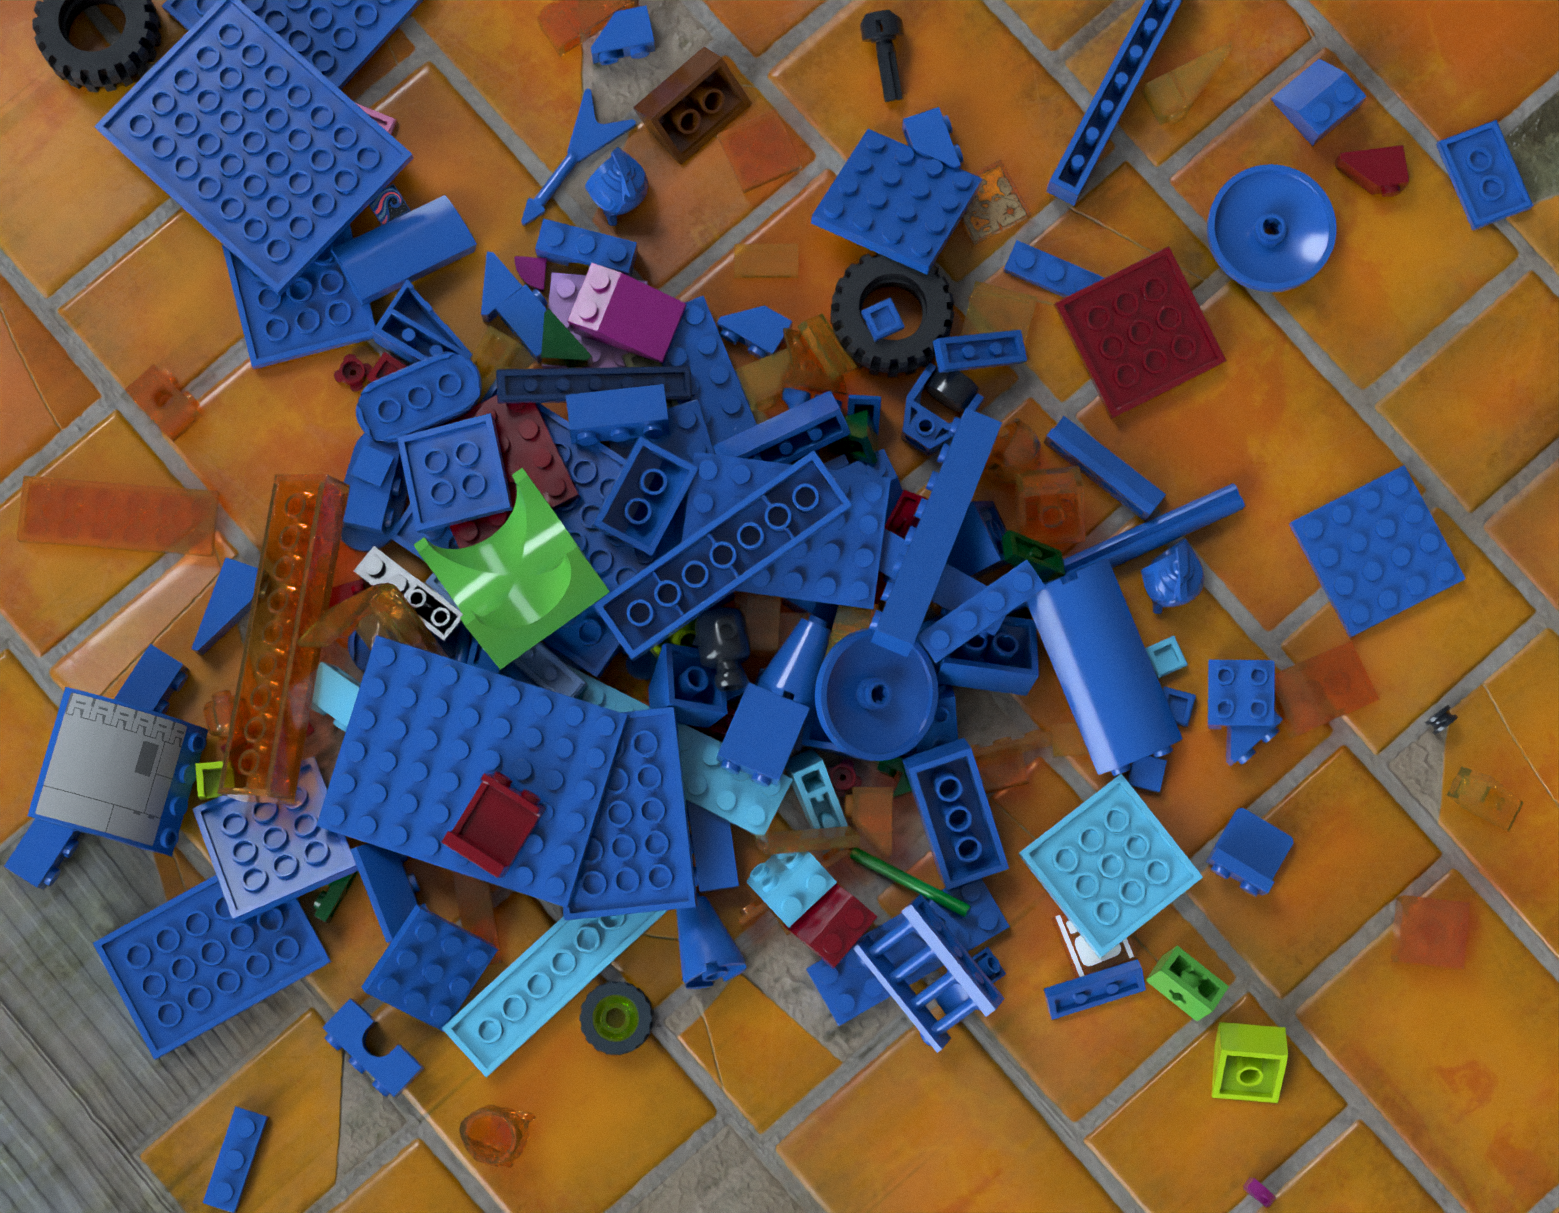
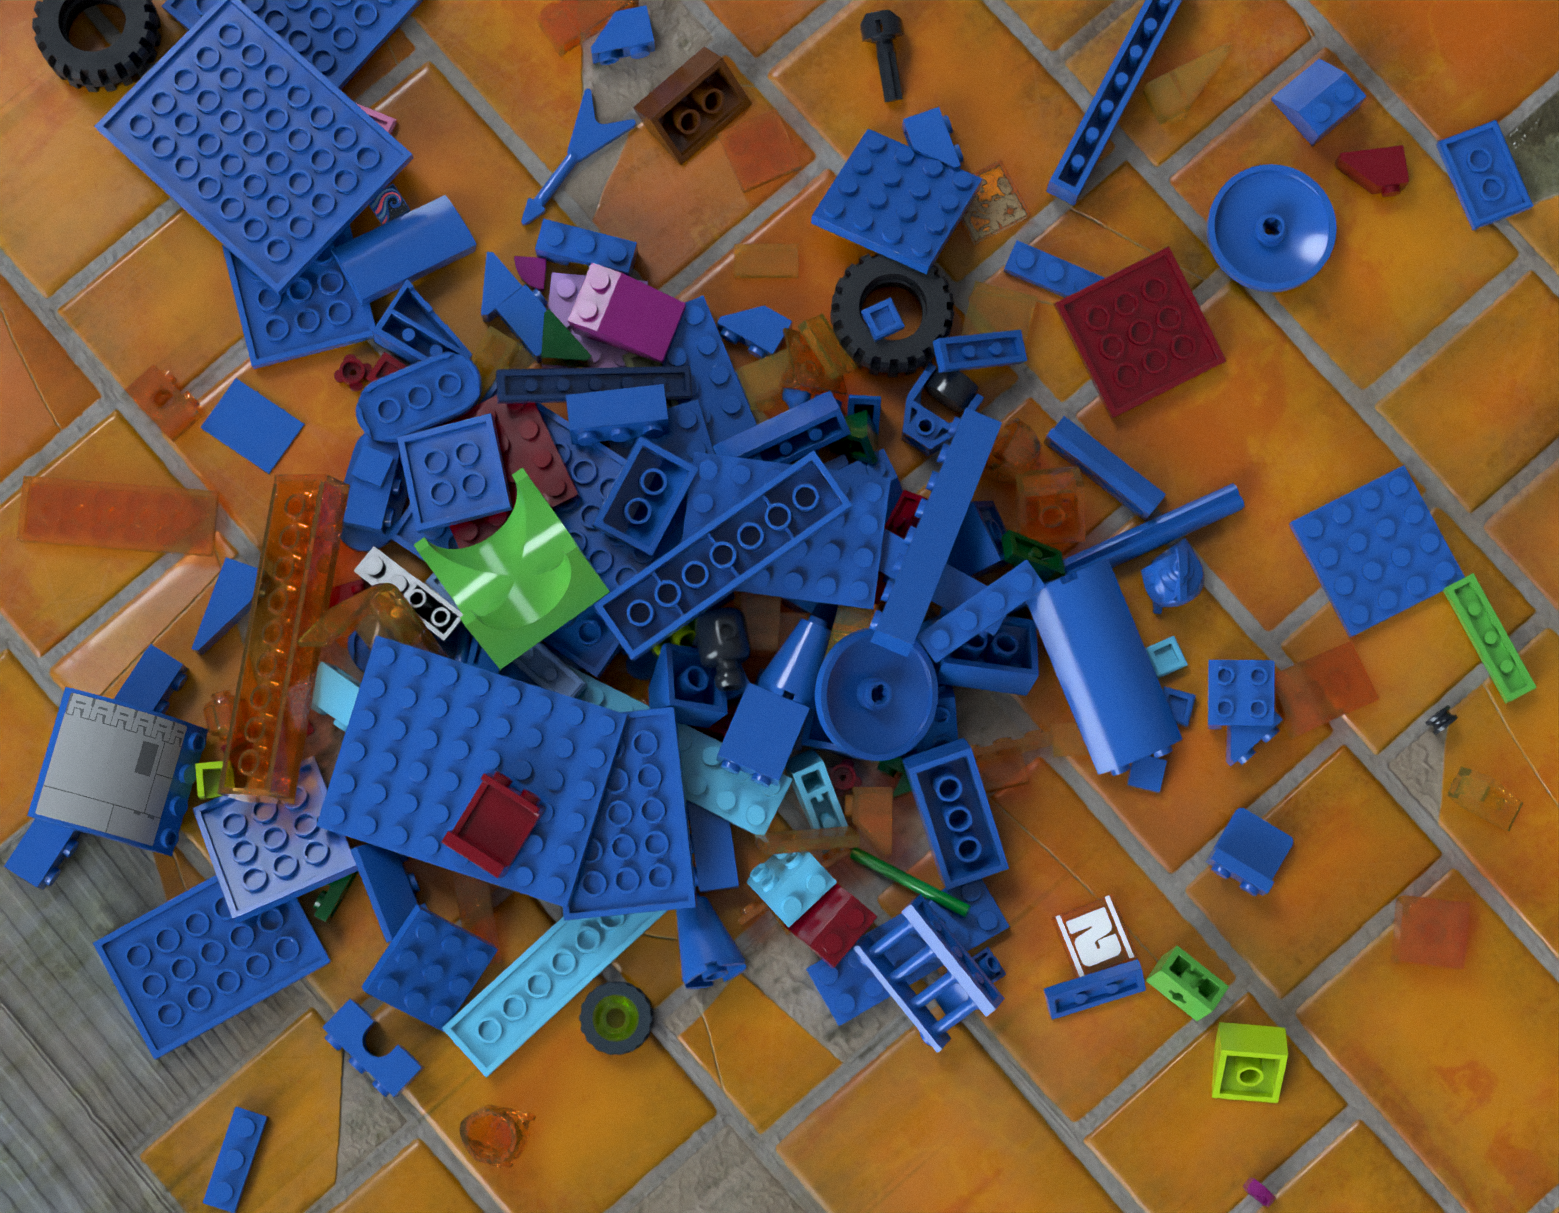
blue helmet [585,147,648,226] -> none
medium azure plate [1018,774,1203,959] -> none
none -> blue window [200,378,305,474]
none -> bright green plate [1443,573,1537,704]

